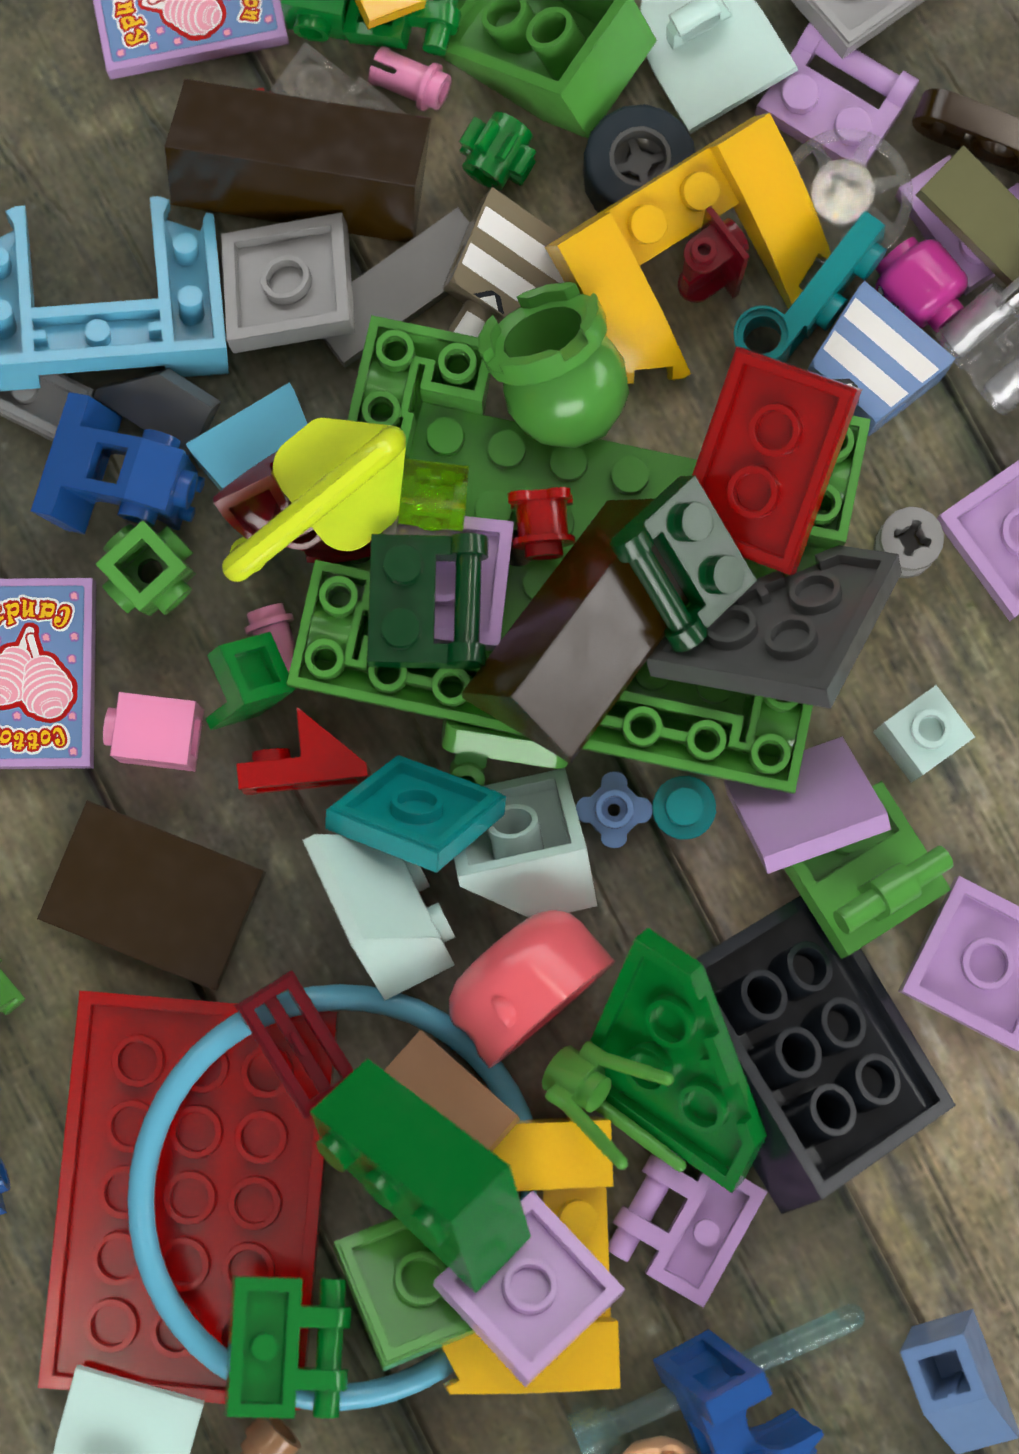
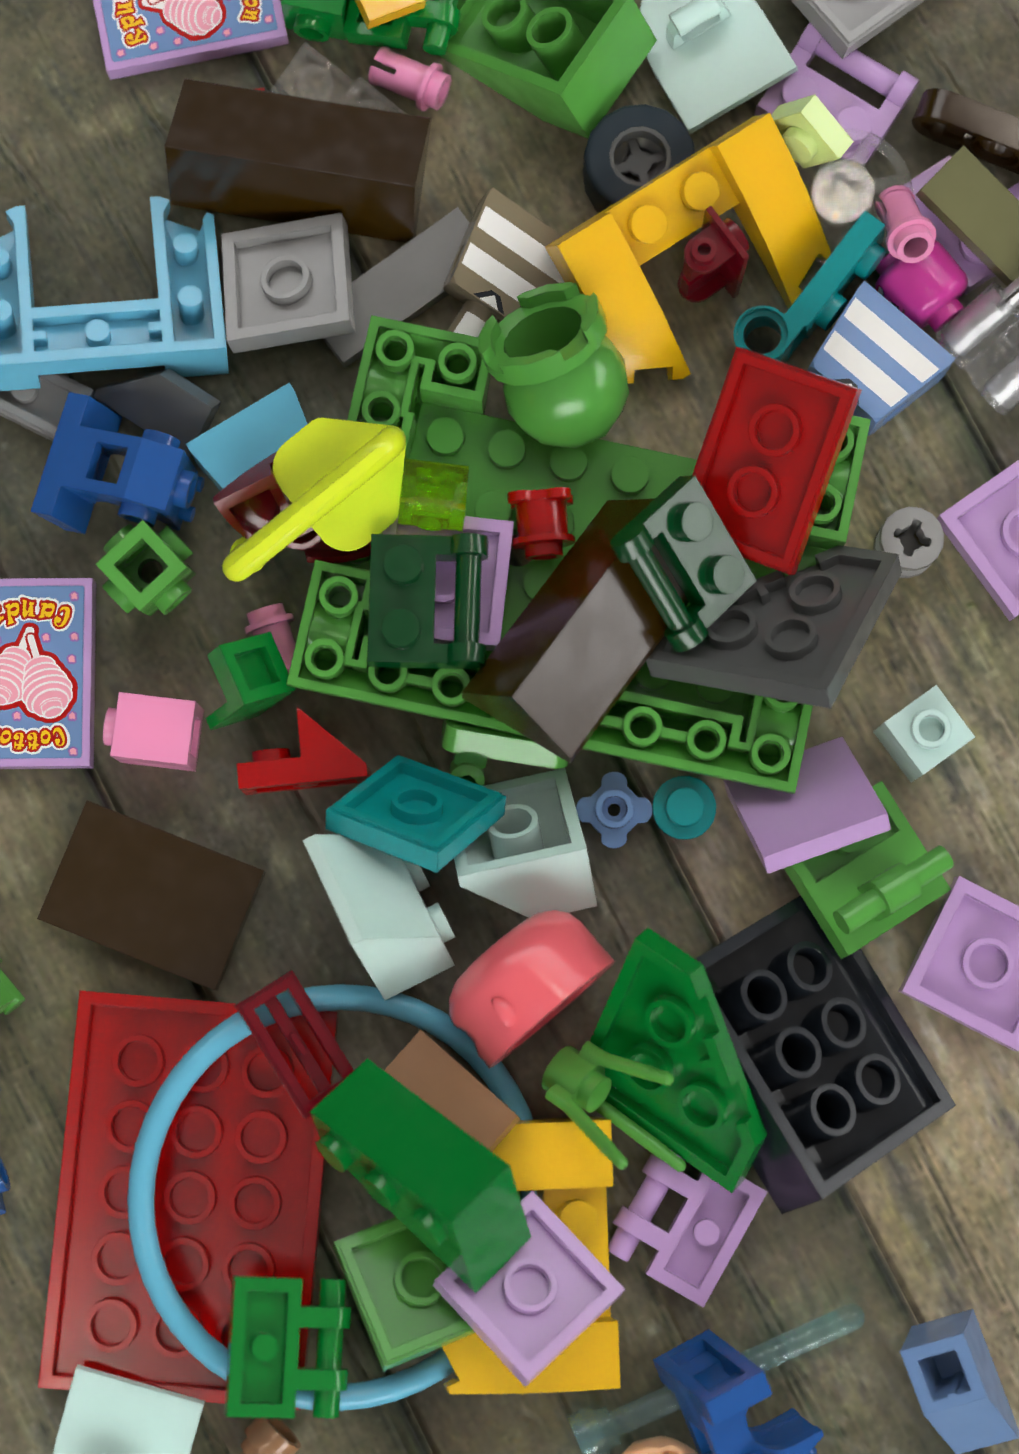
green gear [459,111,536,191] -> none
none -> yellowish green plate [771,94,854,169]
none -> bright pink pin [874,185,937,263]

